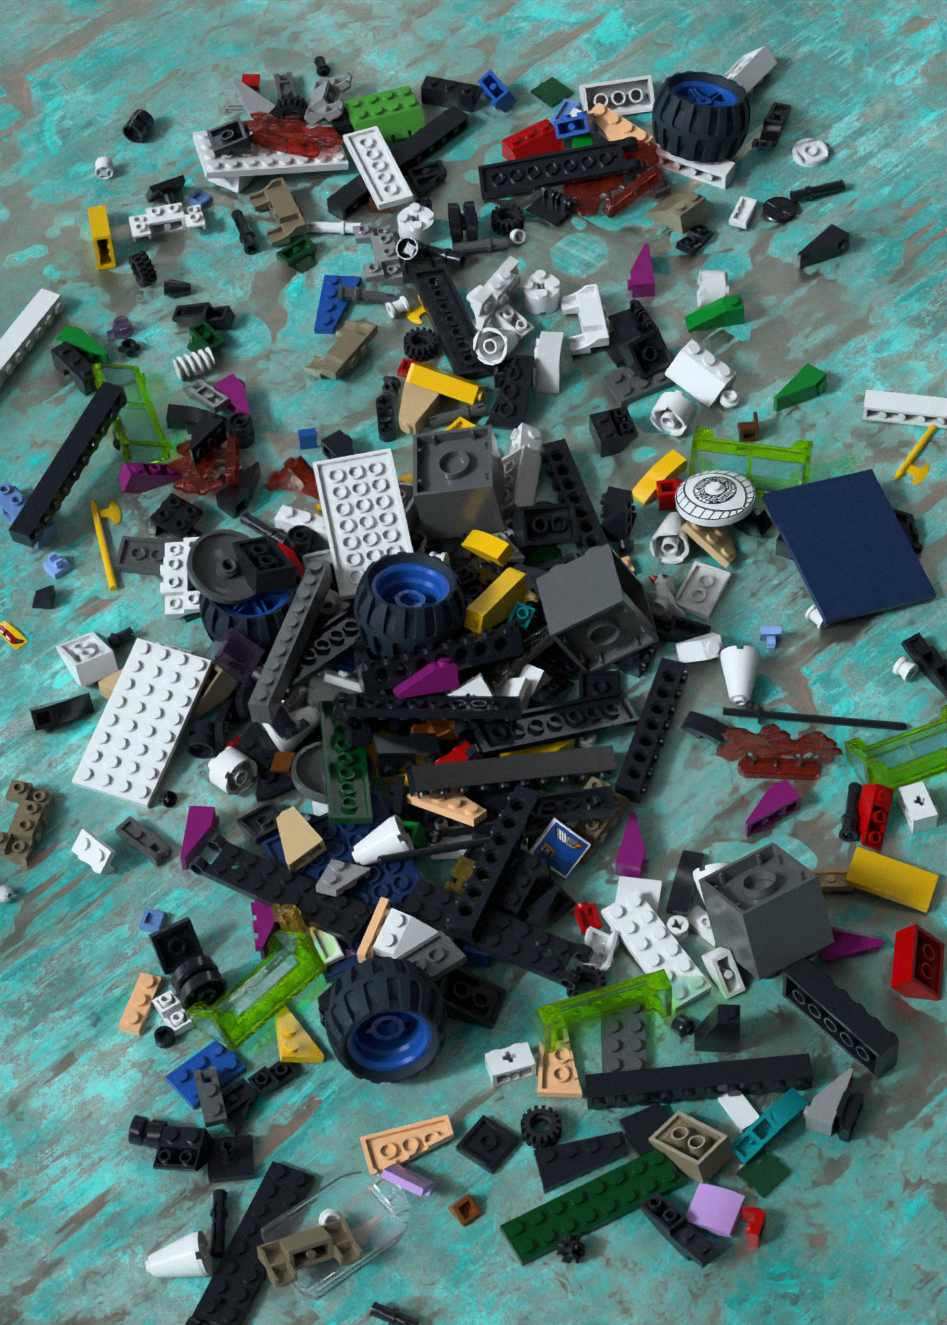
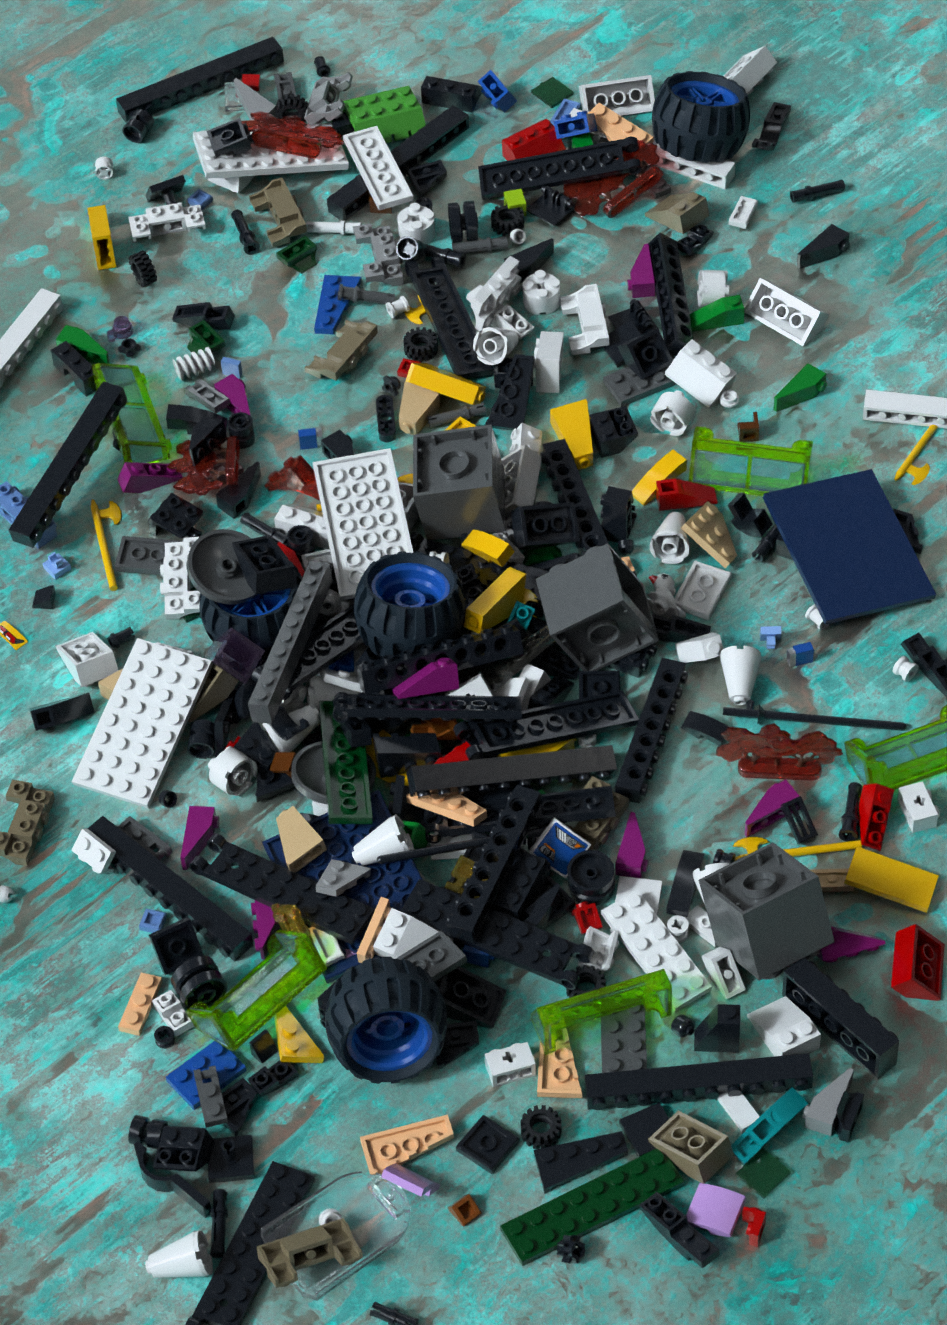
black cone [164,279,191,298] -> none
black plate [237,800,283,846] -> none
dish [675,470,756,527] -> none
black wheel [763,197,796,222] -> none
white tile [792,138,828,168] -> none
none -> black brick [87,816,253,961]
none -> black brick [116,37,284,122]
none -> black piece [134,1141,211,1218]
none -> medium blue tile [221,357,242,378]
none -> black slope [249,1029,278,1063]
none -> black wing [436,1021,479,1069]
none -> lime panel [504,189,527,216]
none -> black slope [504,238,554,283]
none -> yellow slope [550,399,593,470]
none -> black wheel [567,850,615,906]
none -> black brick [648,233,694,356]
none -> black wheel [713,849,736,864]
none -> yellow piece [733,837,862,862]
none -> white slope [744,278,829,346]
none -> white slope [747,996,821,1057]
none -> black pin [752,524,780,562]
none -> black tile [780,796,818,844]
none -> blue piece [786,642,814,667]

